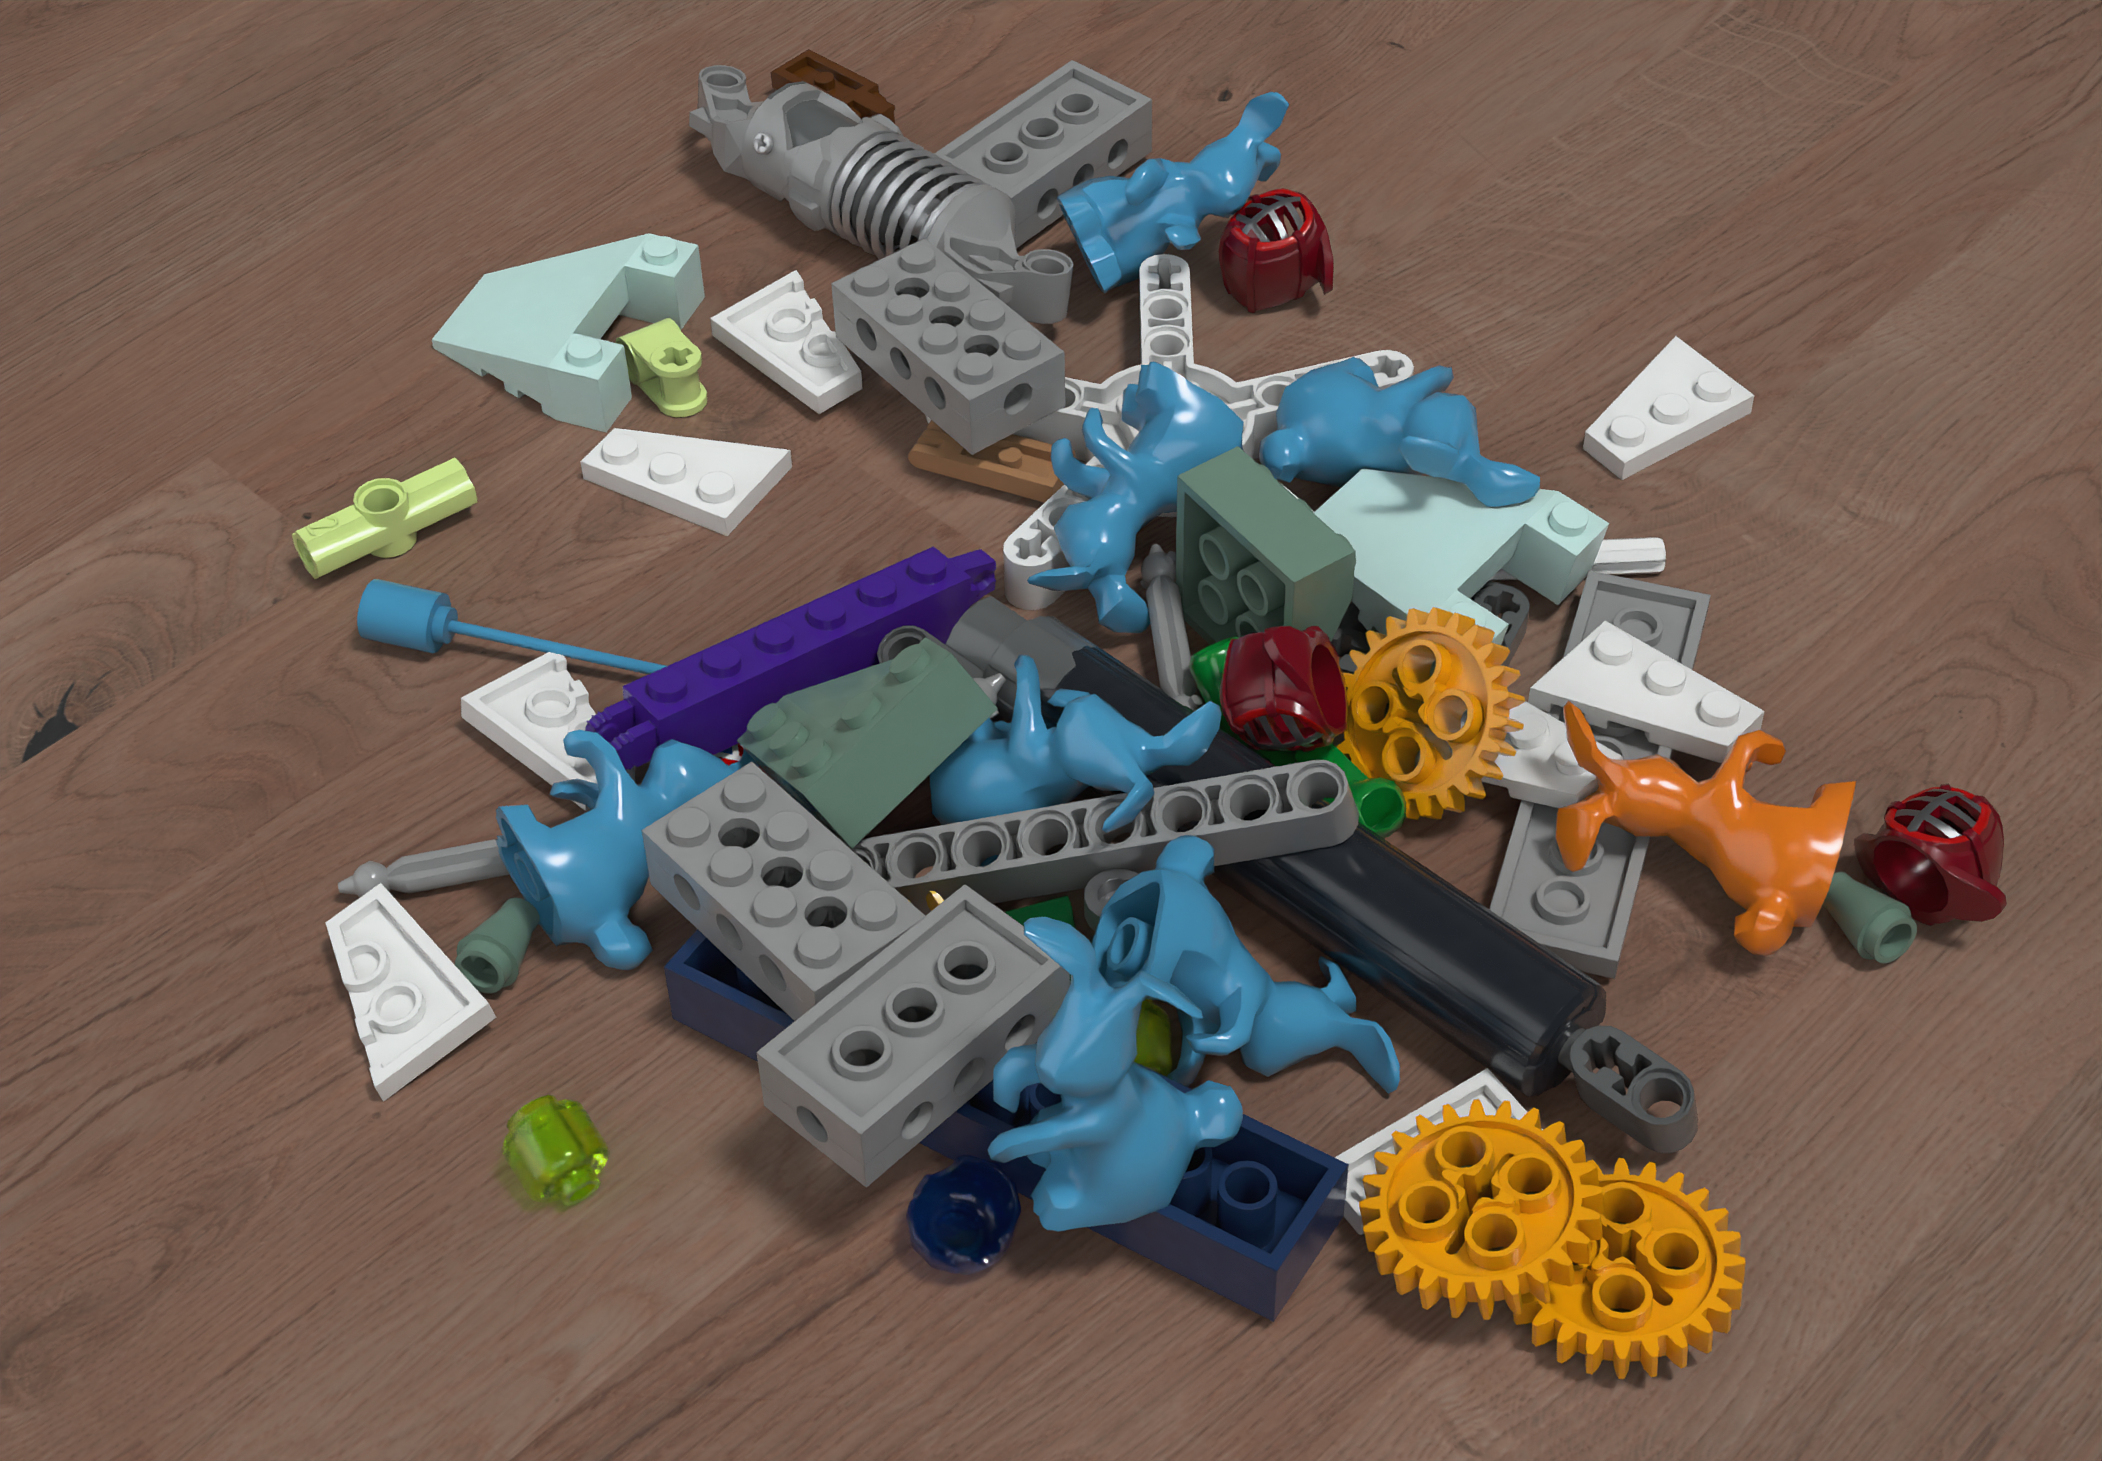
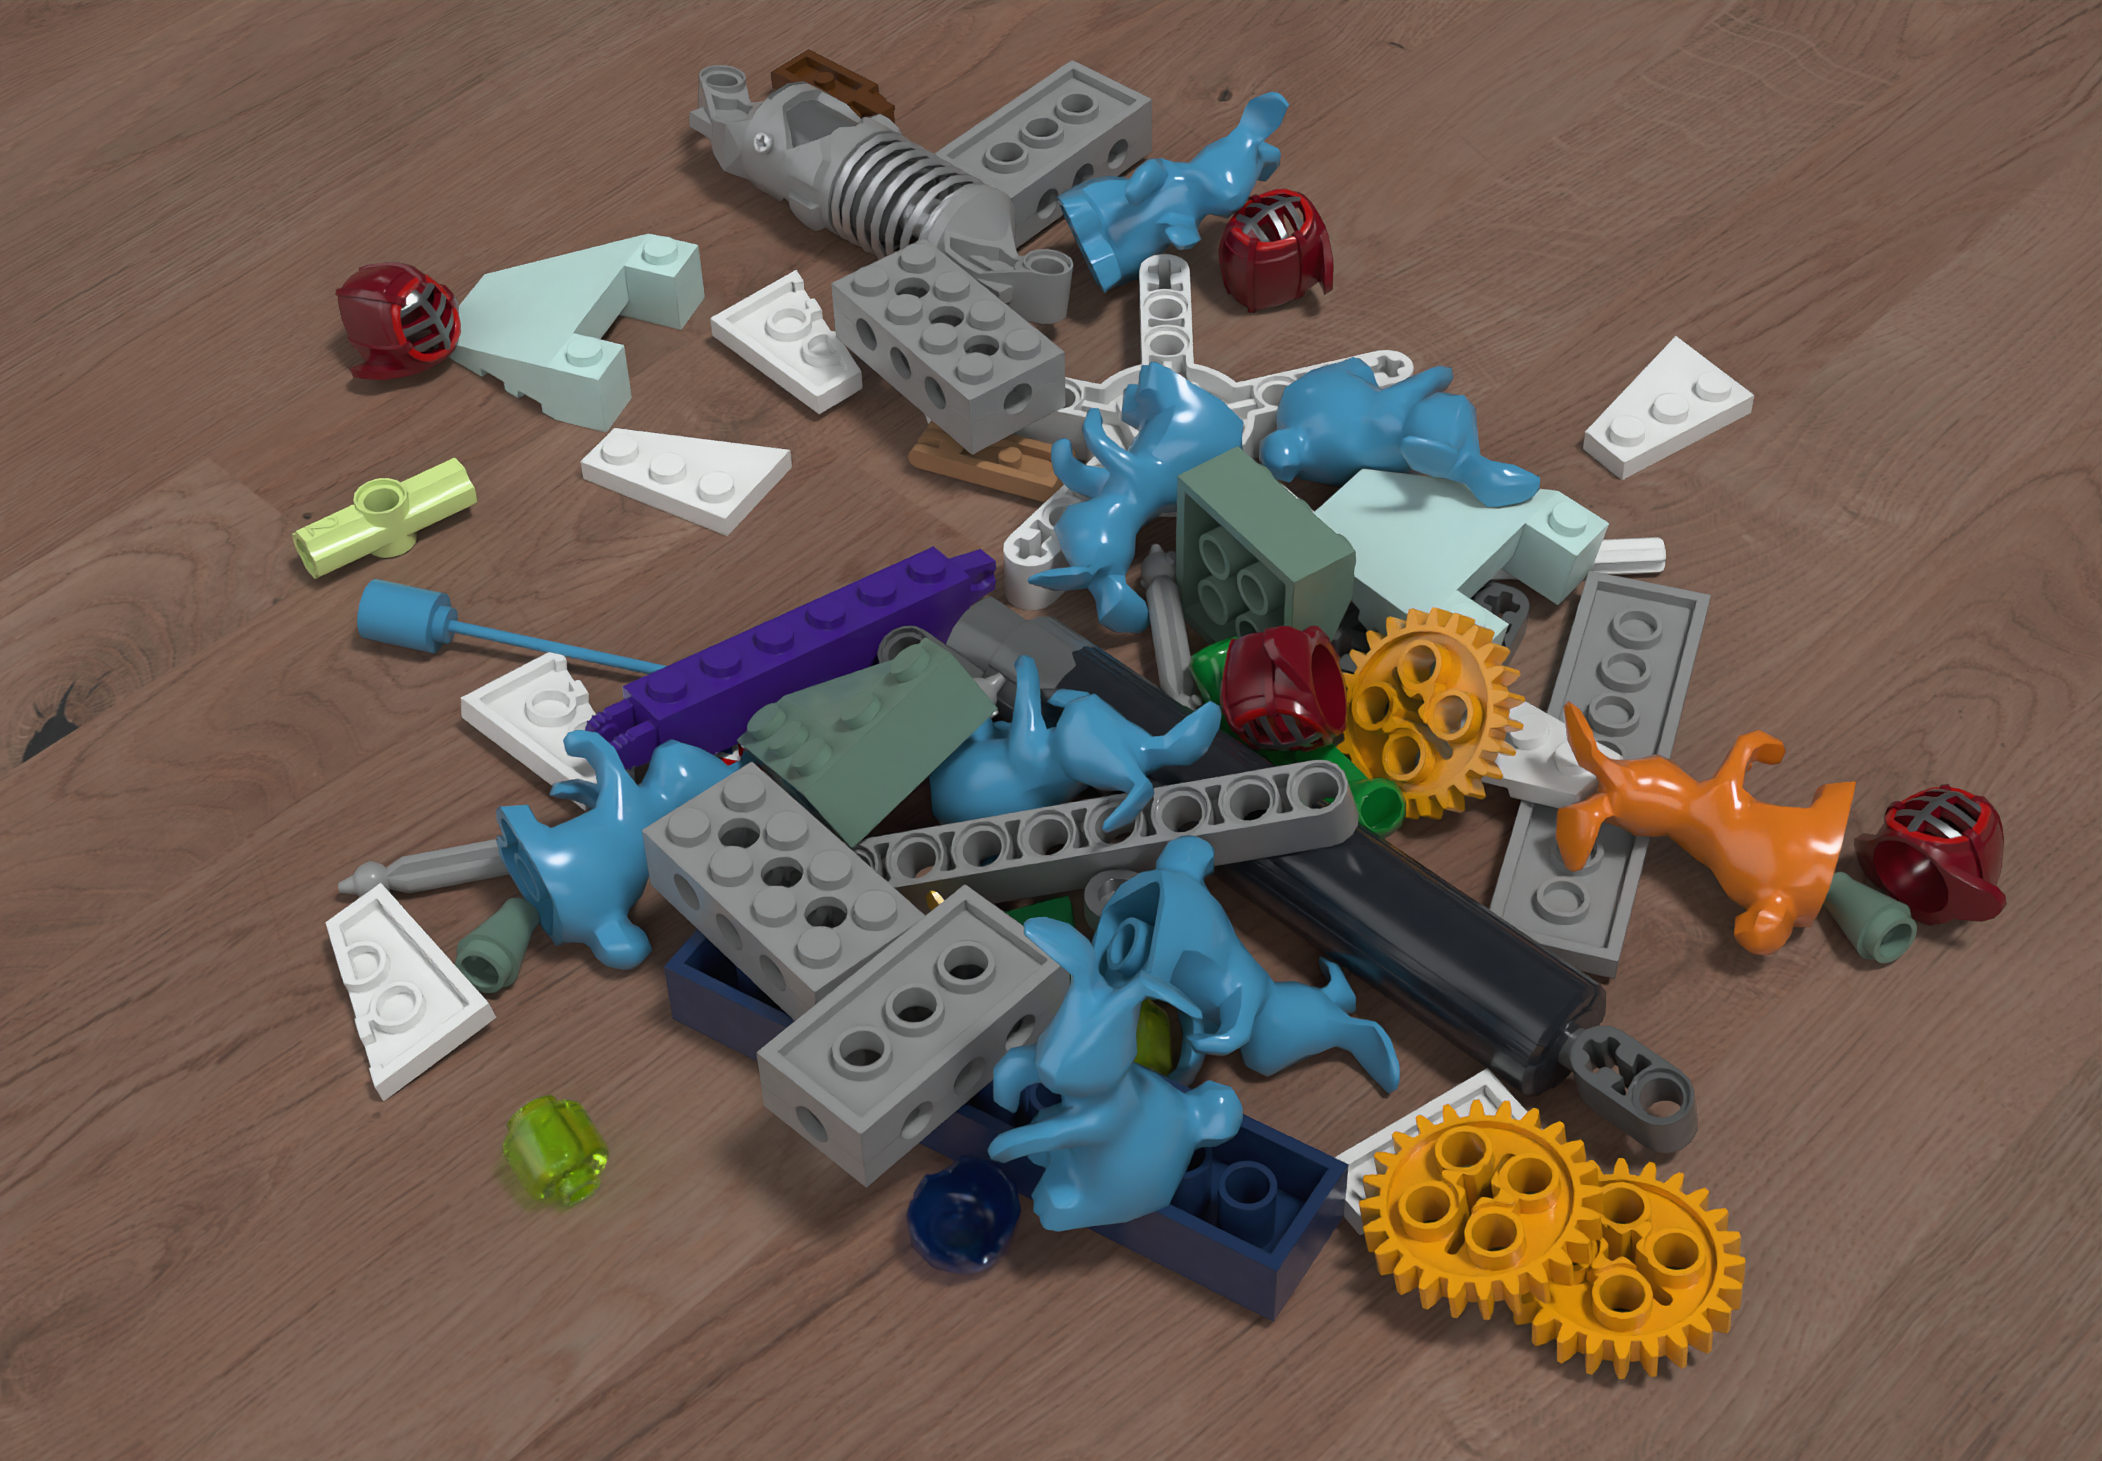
yellowish green piece [615,318,708,417] -> none
white wing [1528,621,1764,763] -> none
none -> dark red piece [335,262,461,380]

